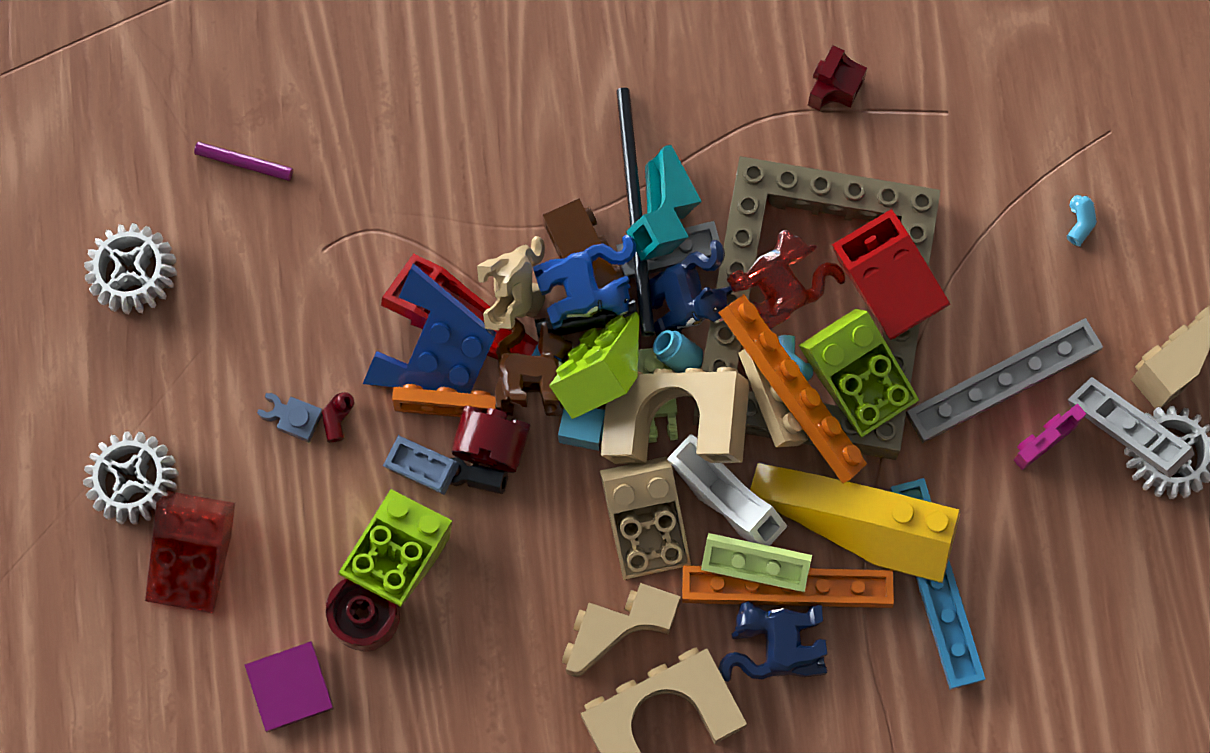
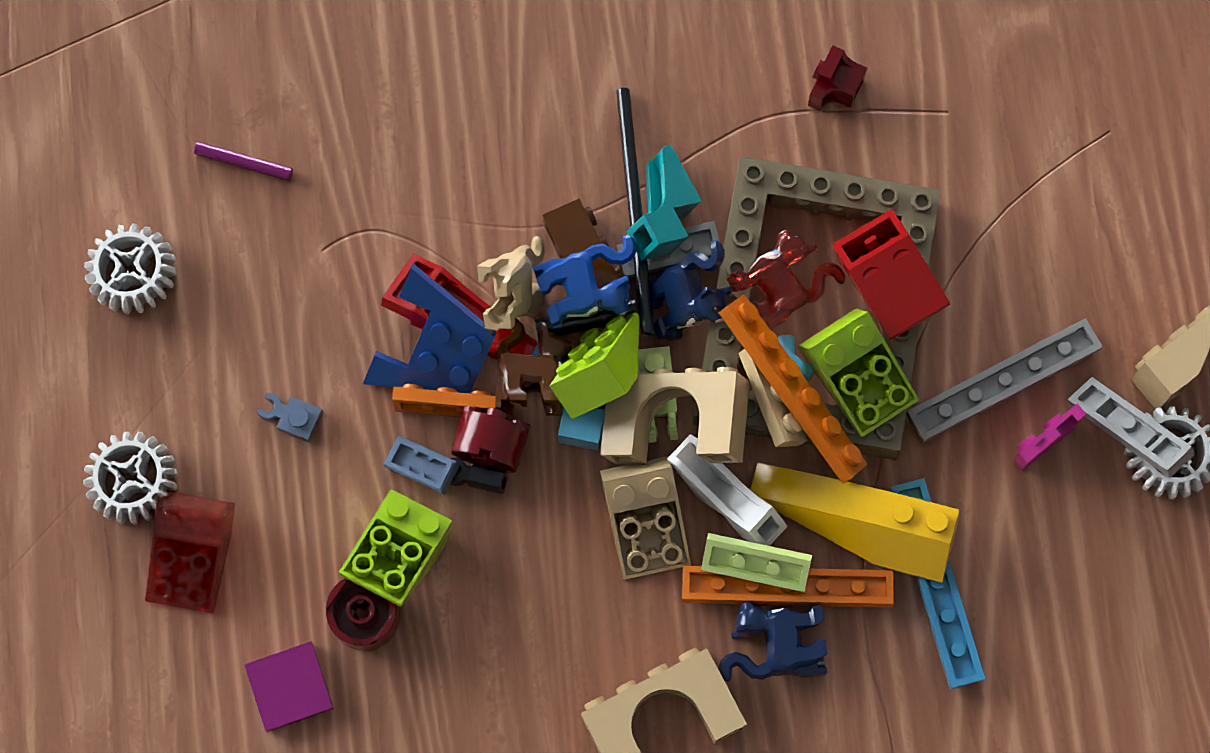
dark red arm [322,392,354,443] -> none
tan arch [562,583,680,677] -> none
medium azure brick [653,330,703,373] -> none
medium azure arm [1067,195,1097,246] -> none

